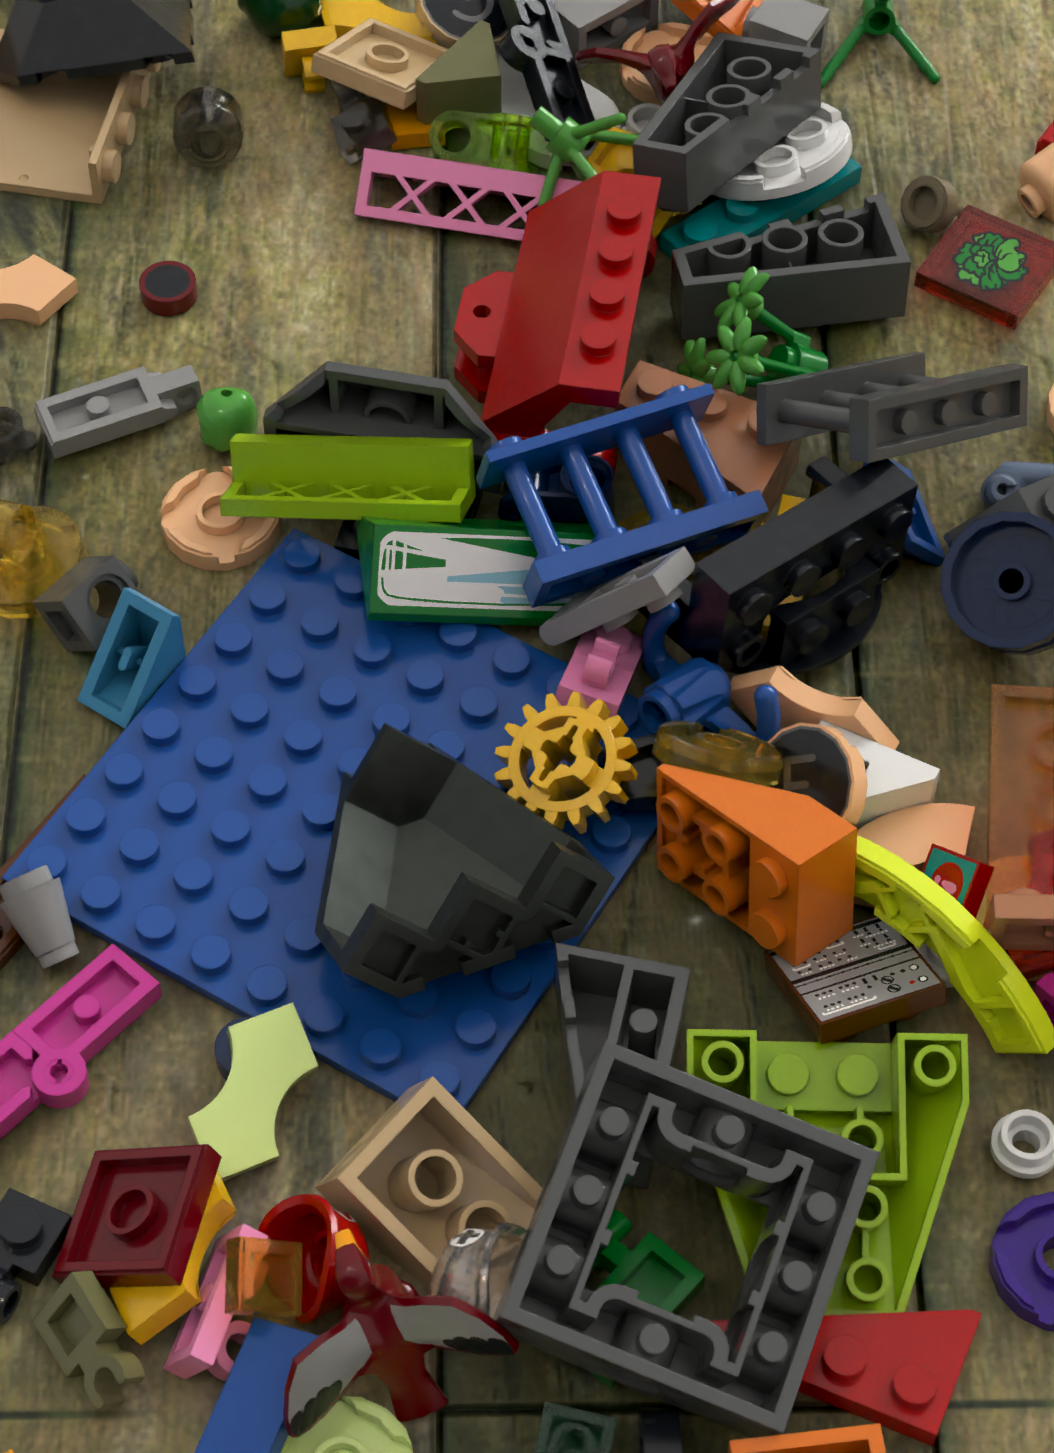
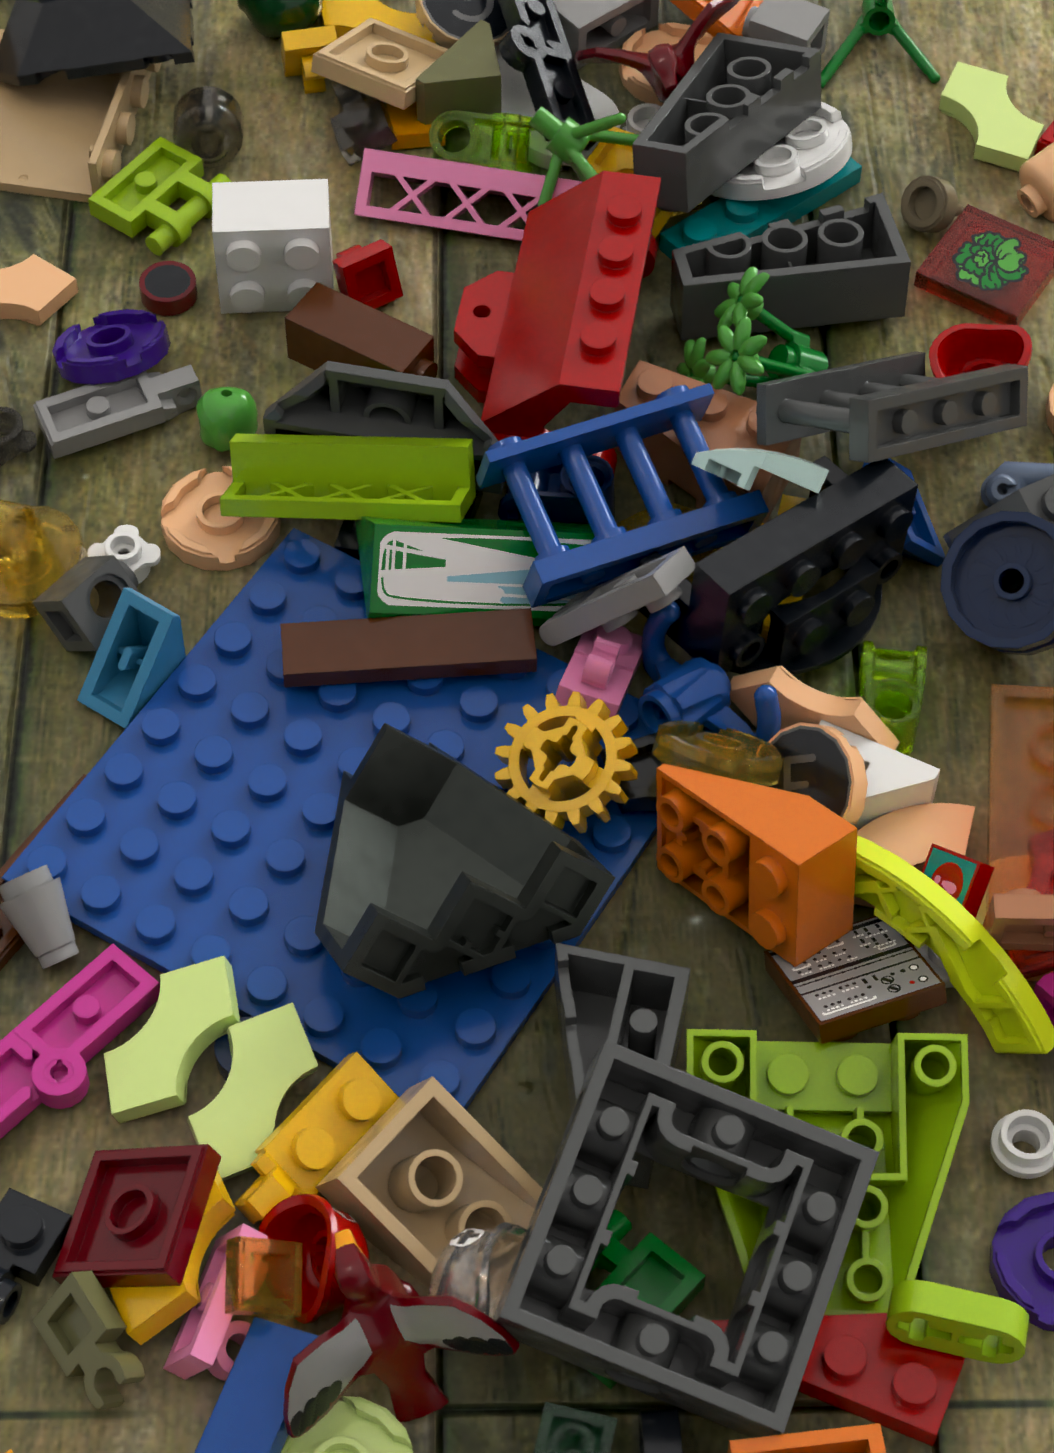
none -> dark purple tile [52,309,170,385]
none -> white plate [87,525,161,584]
none -> lime plate [88,136,231,256]
none -> yellowish green tile [104,955,240,1123]
none -> white brick [212,179,334,314]
none -> yellow hinge [234,1052,399,1224]
none -> reddish brown tile [280,608,537,688]
none -> reddish brown brick [285,282,438,378]
none -> red tile [332,239,403,309]
none -> light aqua slope [691,448,829,494]
none -> clear neon green piece [858,640,927,755]
none -> lime beam [886,1280,1029,1364]
none -> red helmet [929,323,1033,378]
none -> yellowish green tile [939,61,1044,172]

